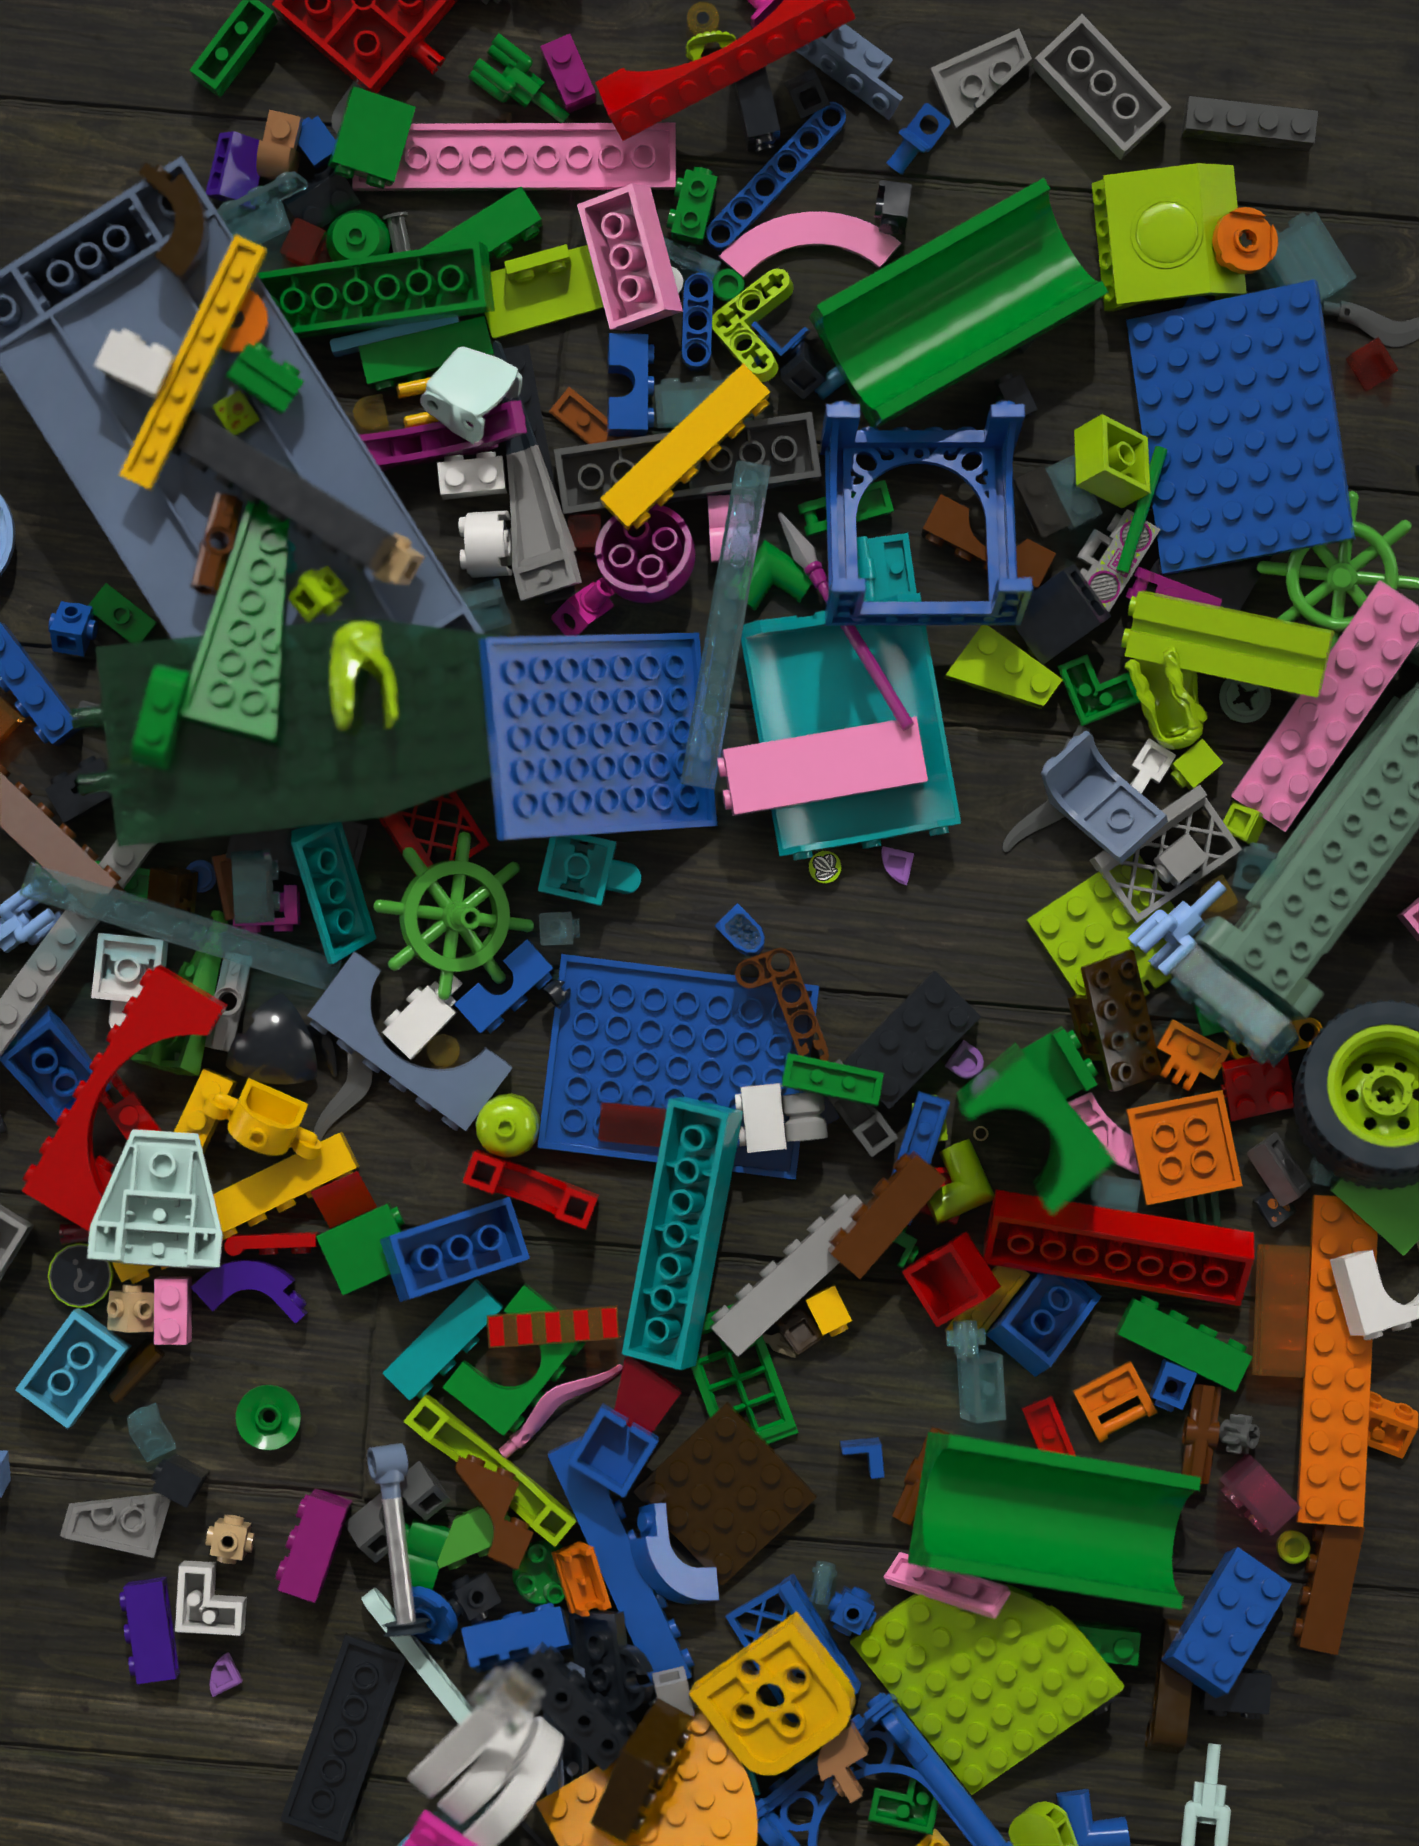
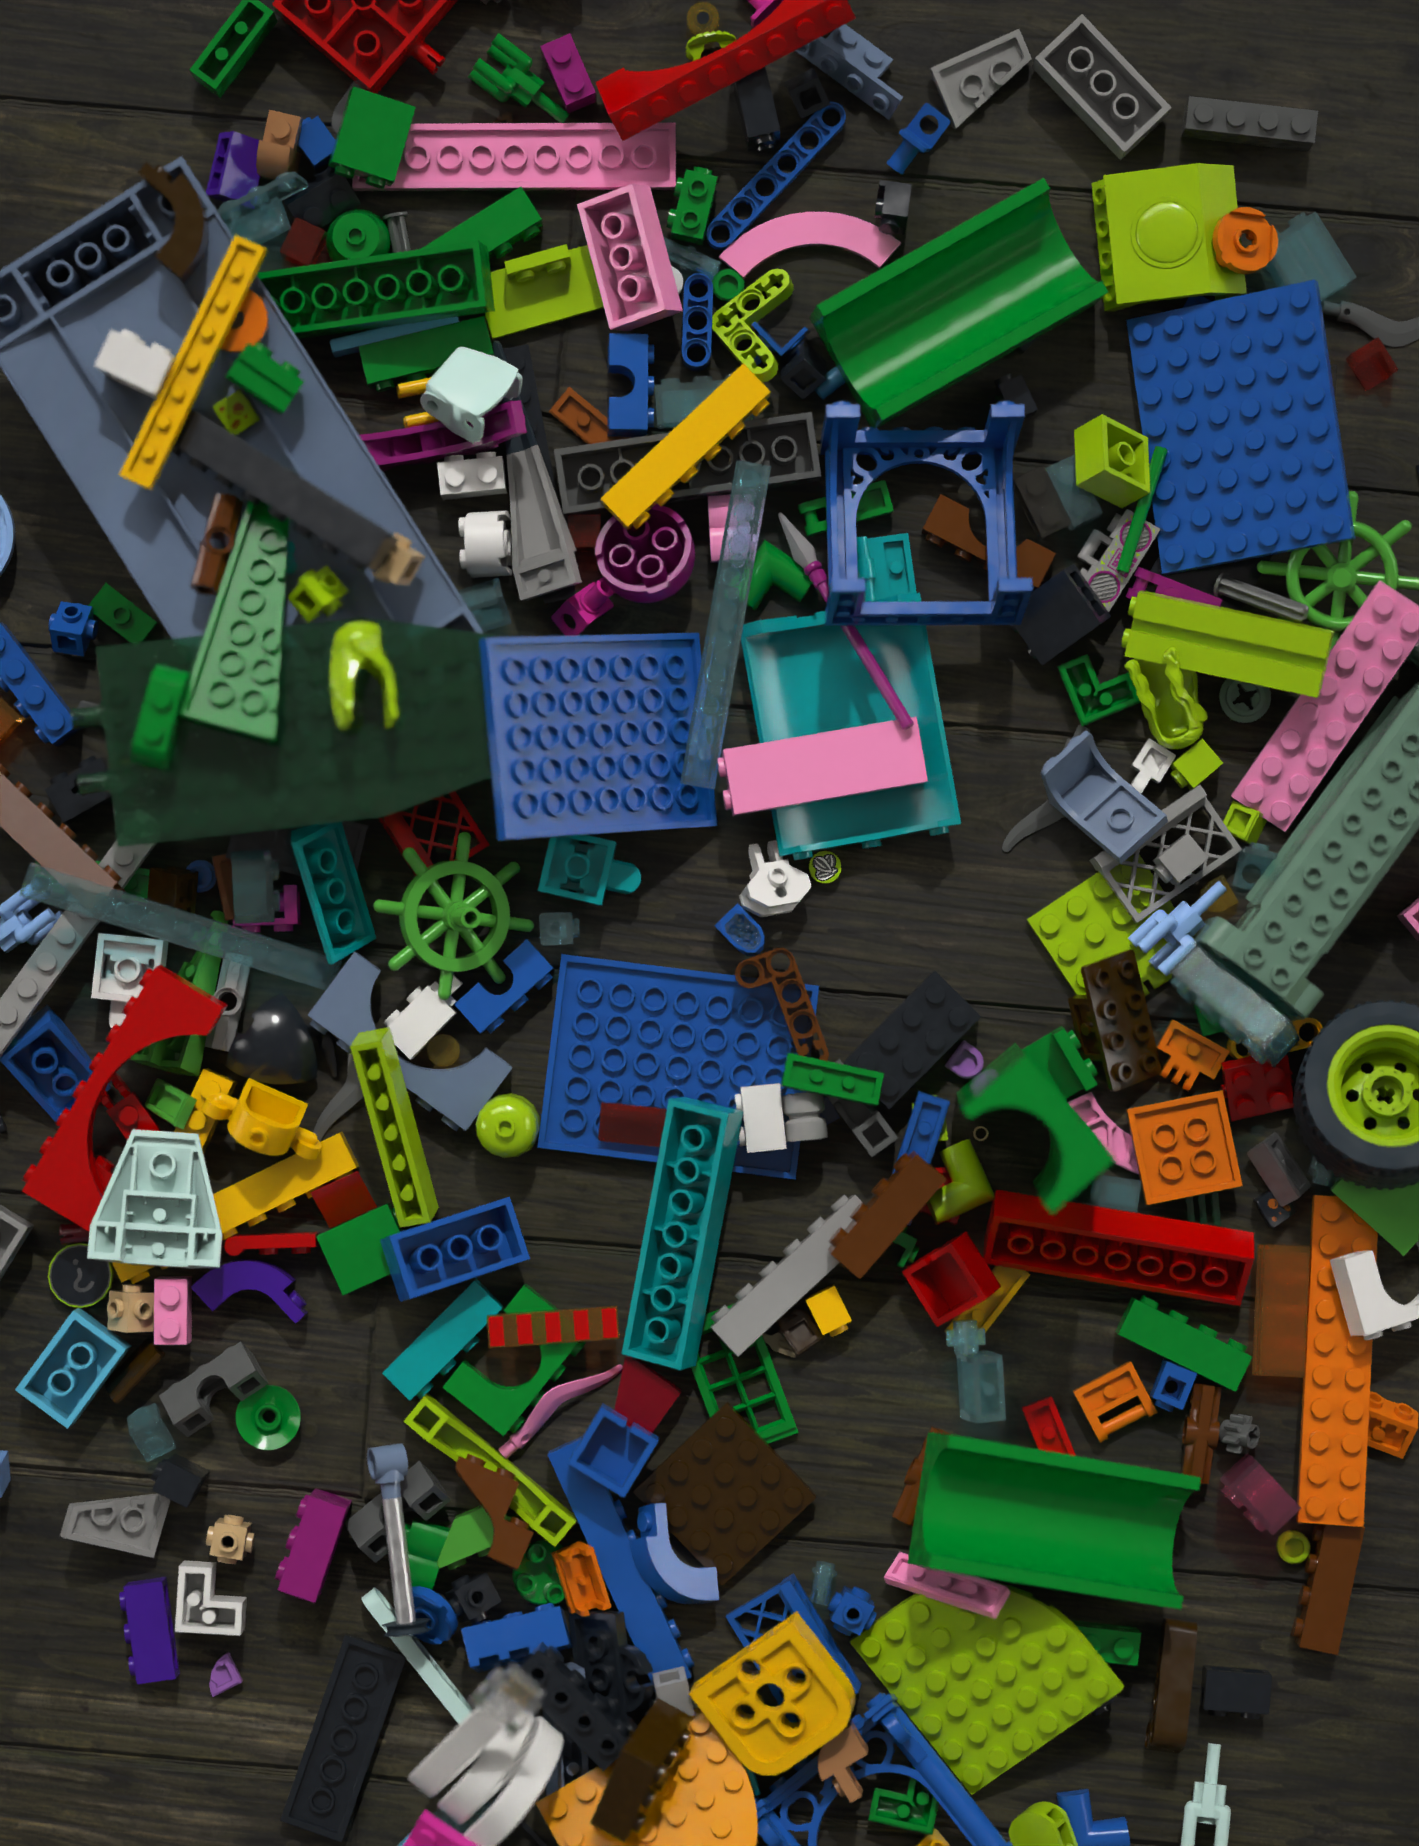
clear yellow tile [353,393,389,430] -> none
red arch [462,1149,599,1229] -> none
black hinge [543,980,571,1009] -> none
blue panel [840,1438,884,1479] -> none
medium lavender tile [881,846,914,885] -> none
lime wedge [944,625,1063,709] -> none
blue slope [986,1272,1102,1377] -> none
blue brick [1161,1547,1292,1698] -> none
none -> bright green tile [144,1078,197,1129]
none -> dark grey arch [159,1341,269,1437]
none -> lime brick [350,1027,439,1227]
none -> white hinge [739,841,811,917]
none -> dark grey axle [1214,572,1309,623]

